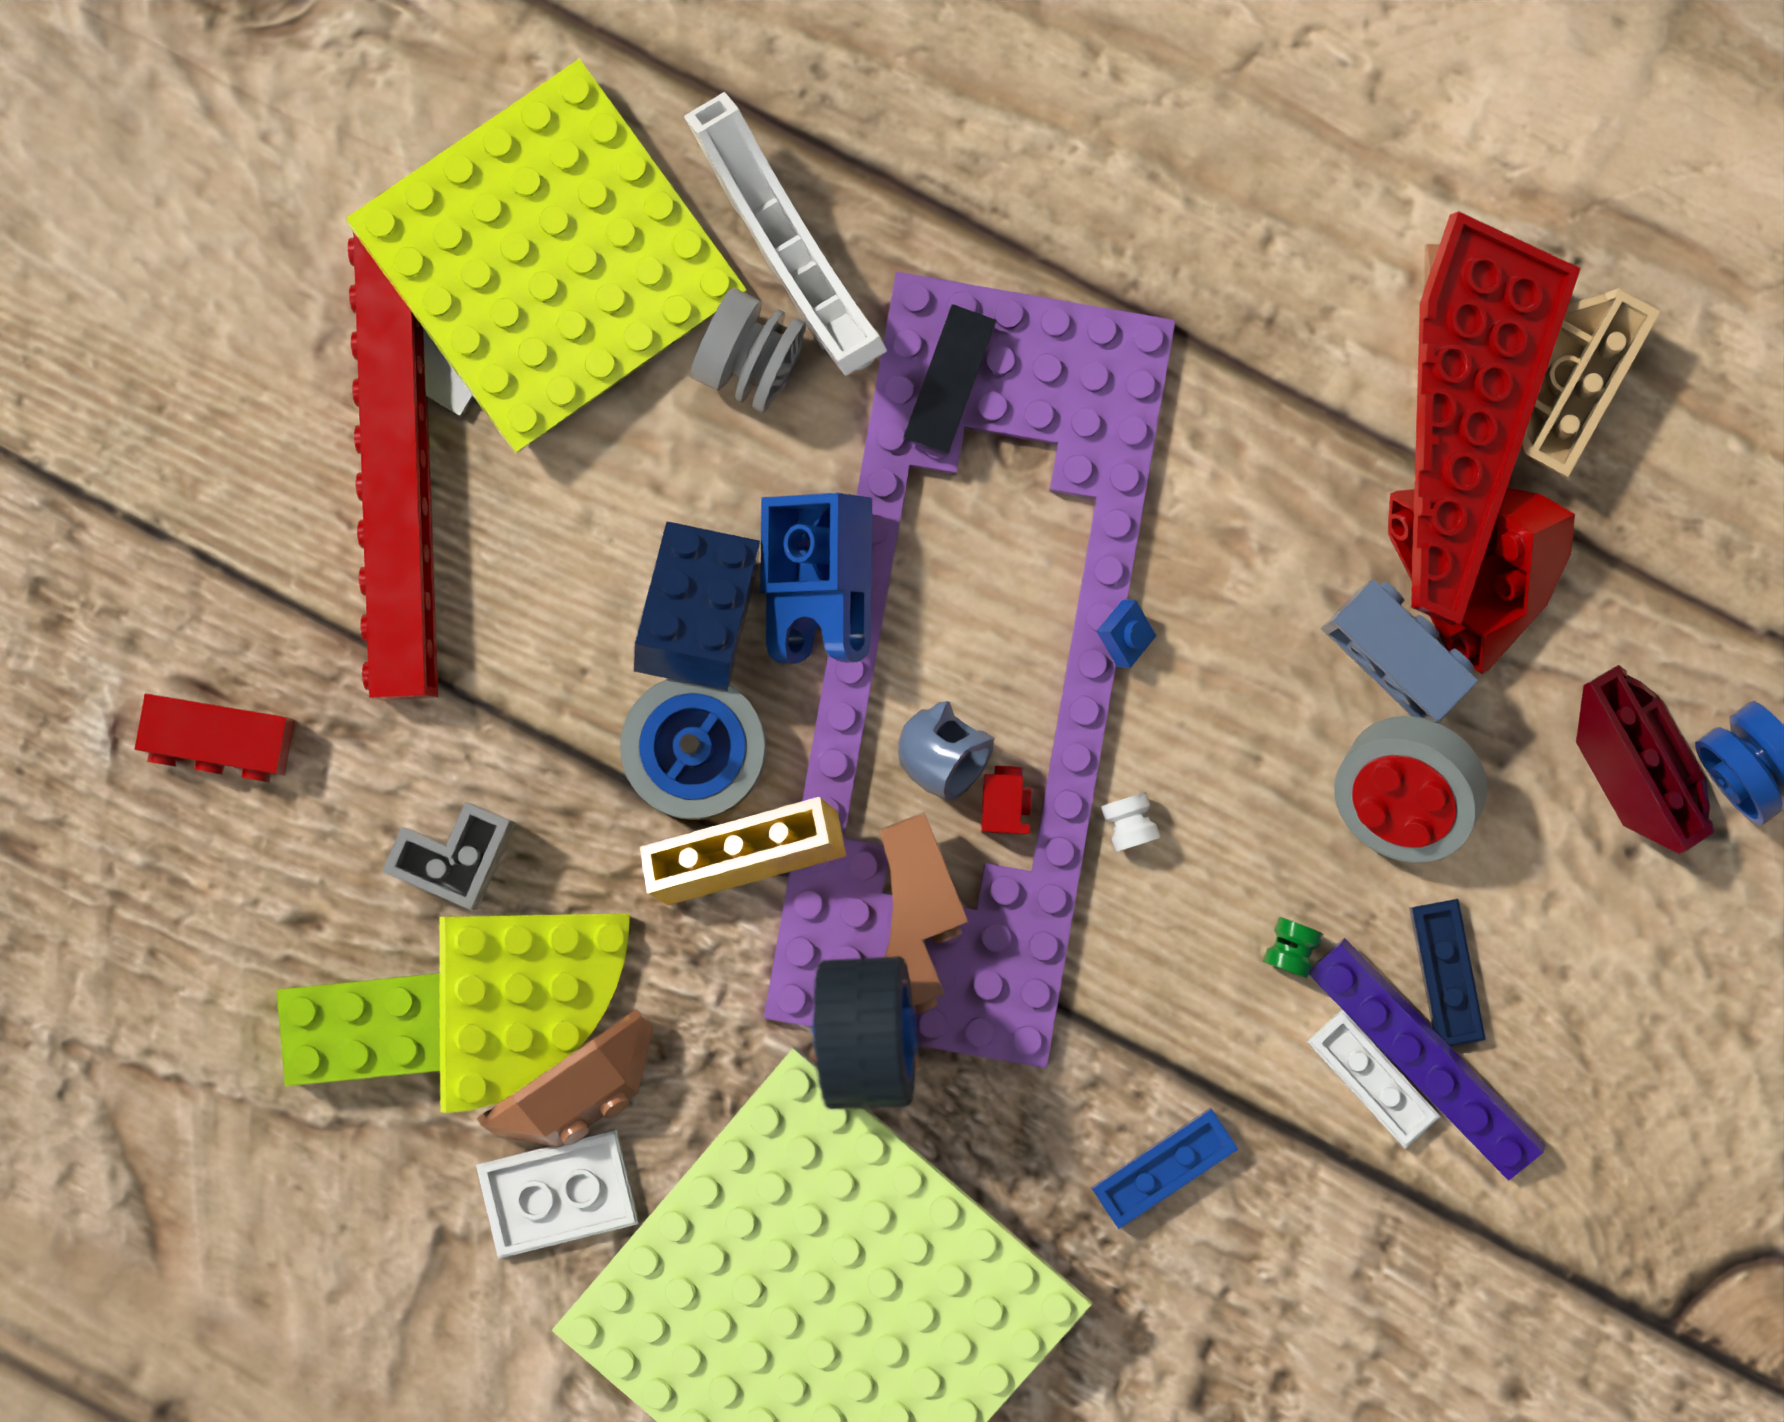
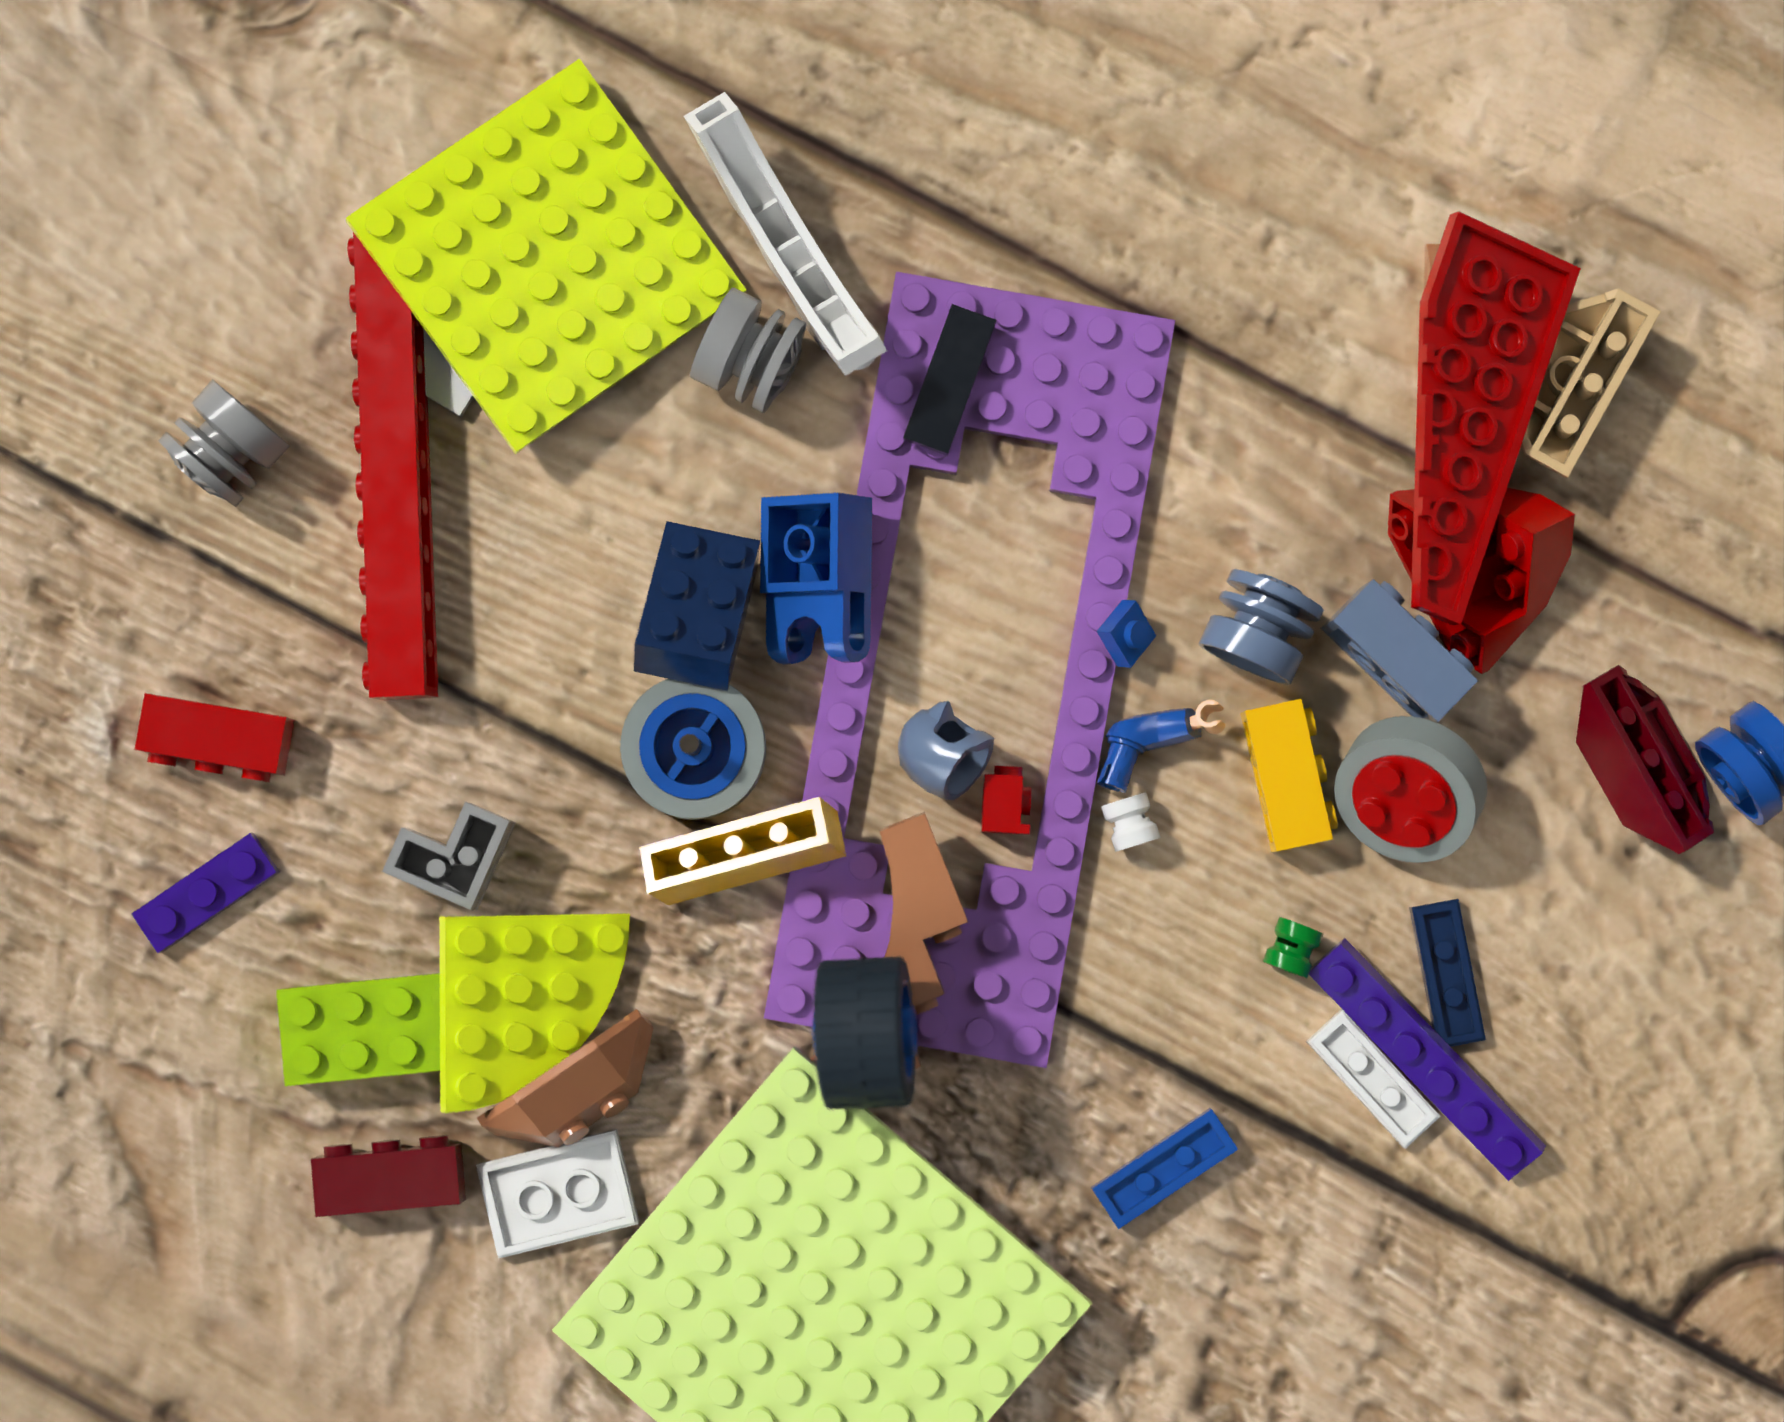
none -> dark purple plate [131,833,280,953]
none -> light grey wheel [158,379,289,507]
none -> dark red brick [311,1135,466,1217]
none -> blue arm [1097,700,1226,793]
none -> sand blue wheel [1199,569,1324,685]
none -> yellow brick [1240,699,1338,852]

